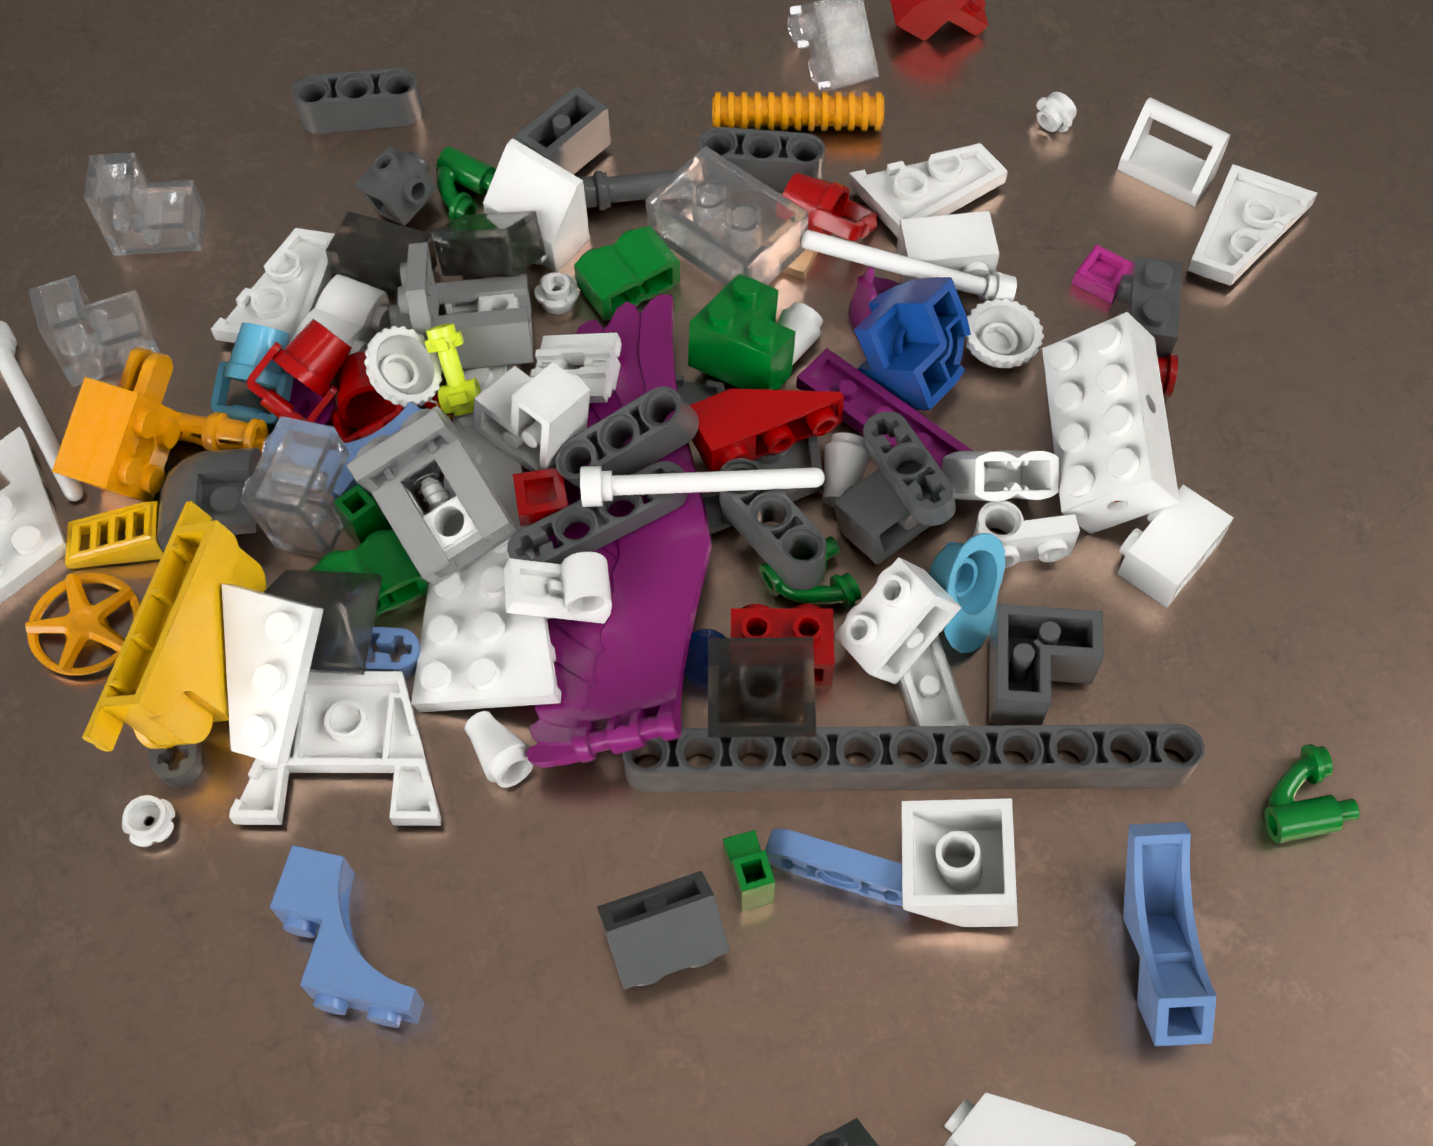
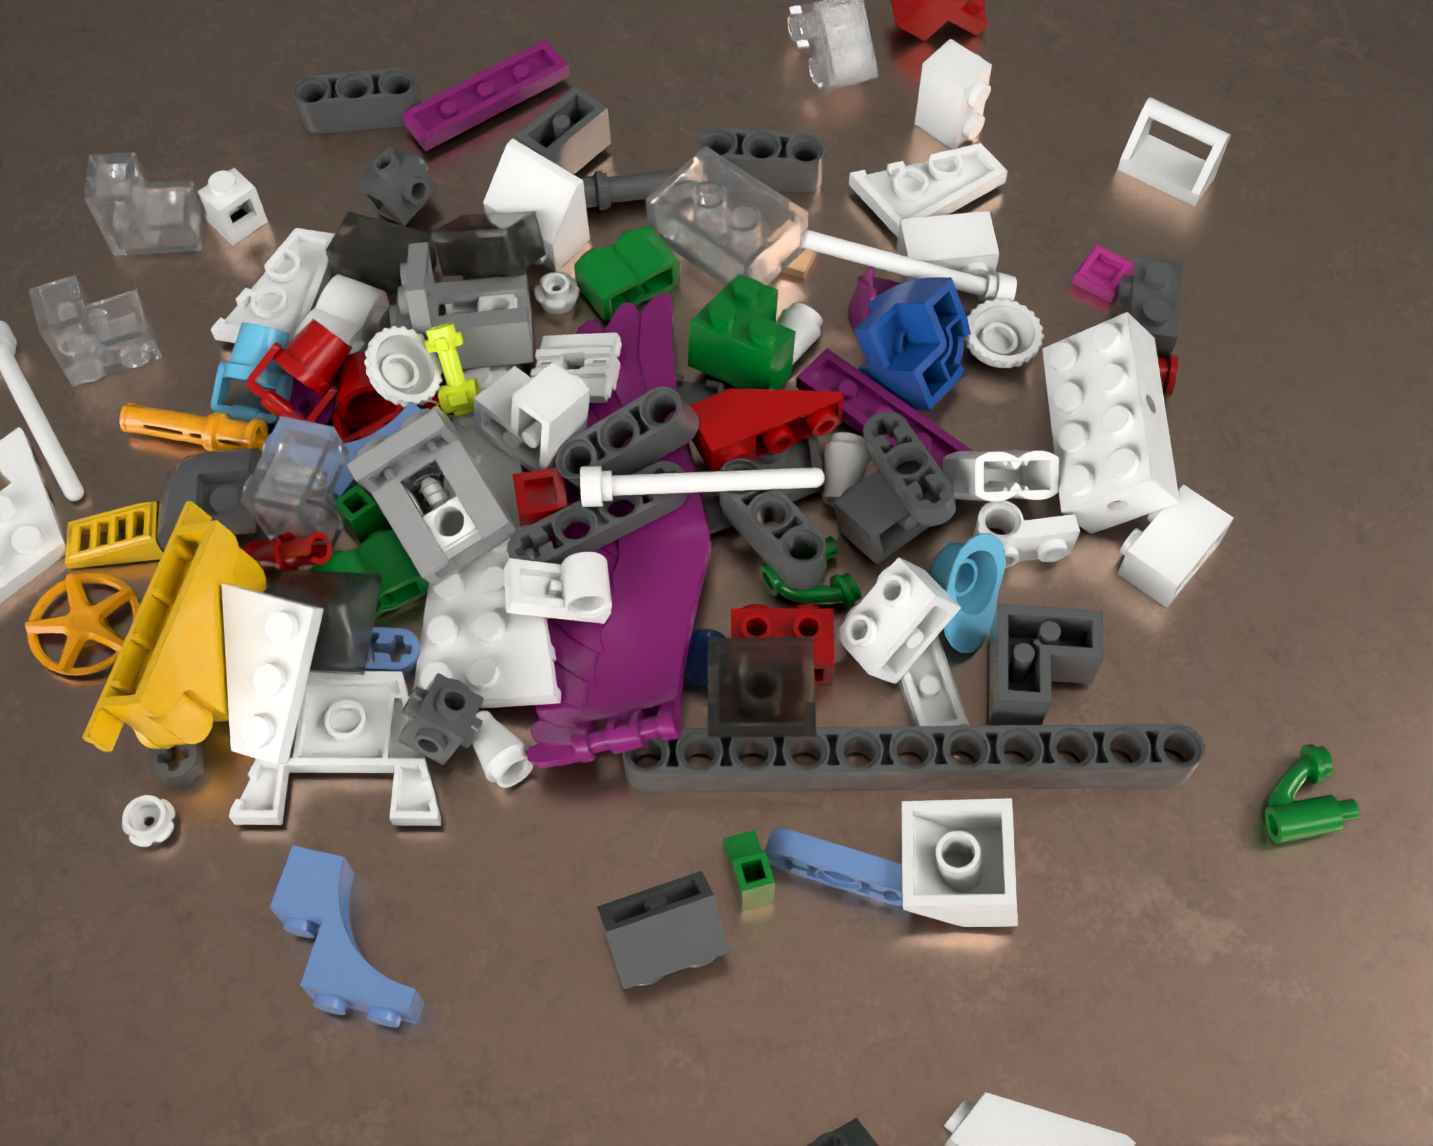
light orange brick [52,347,182,502] -> none
green plant [436,146,496,226] -> none
light orange piece [712,92,884,131] -> none
red piece [779,172,879,241] -> none
white plate [1036,92,1077,133] -> none
medium blue arch [1123,822,1216,1046] -> none
white wing [1187,164,1318,286] -> none
none -> white brick [198,168,268,246]
none -> red pin [244,532,332,572]
none -> dark grey brick [397,673,484,765]
none -> magenta plate [401,39,570,151]
none -> white brick [915,39,992,149]

